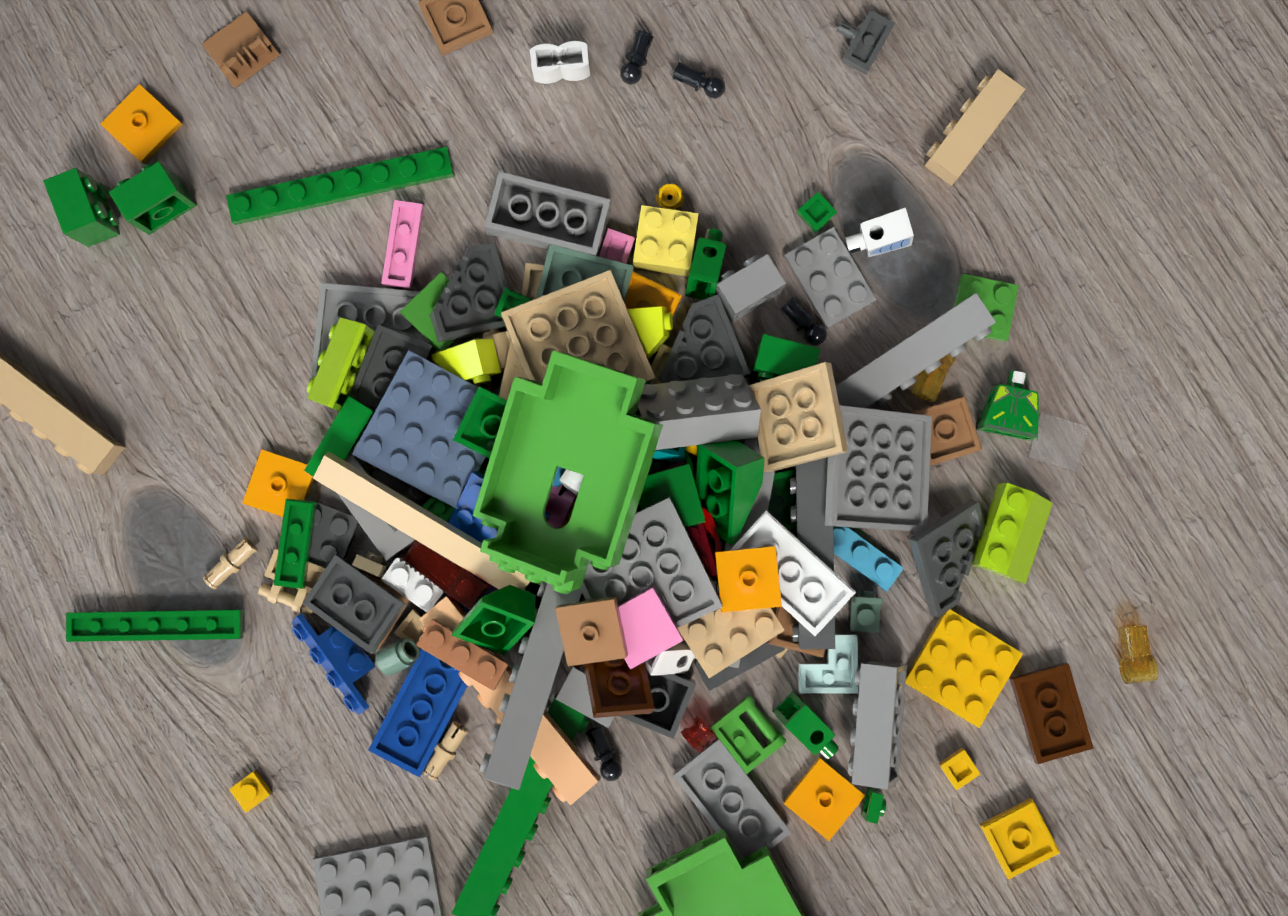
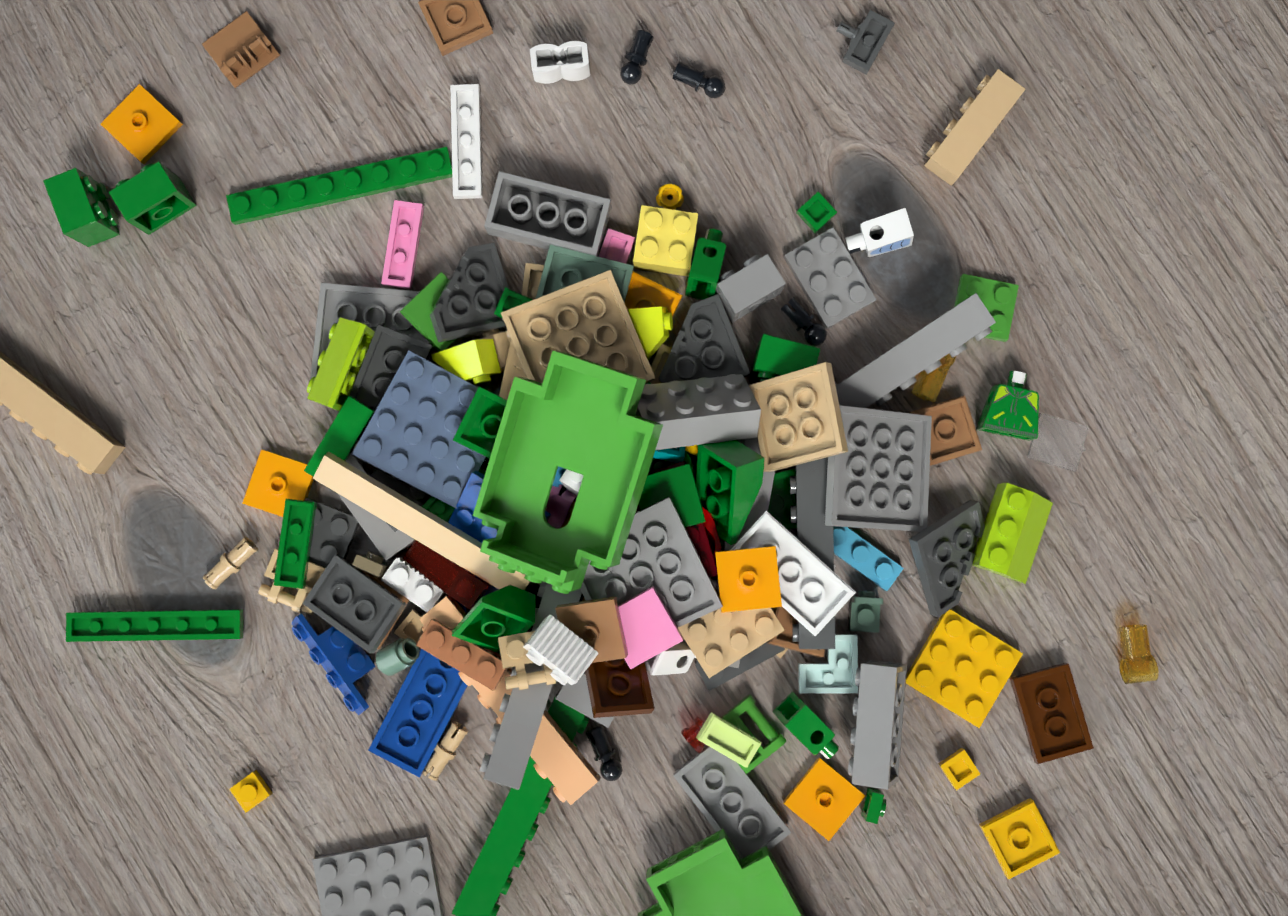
dark grey brick [620,669,696,739] -> none
none -> white plate [450,84,483,199]
none -> tan plate [498,631,556,690]
none -> white brick [523,615,599,685]
none -> yellowish green tile [696,712,762,768]

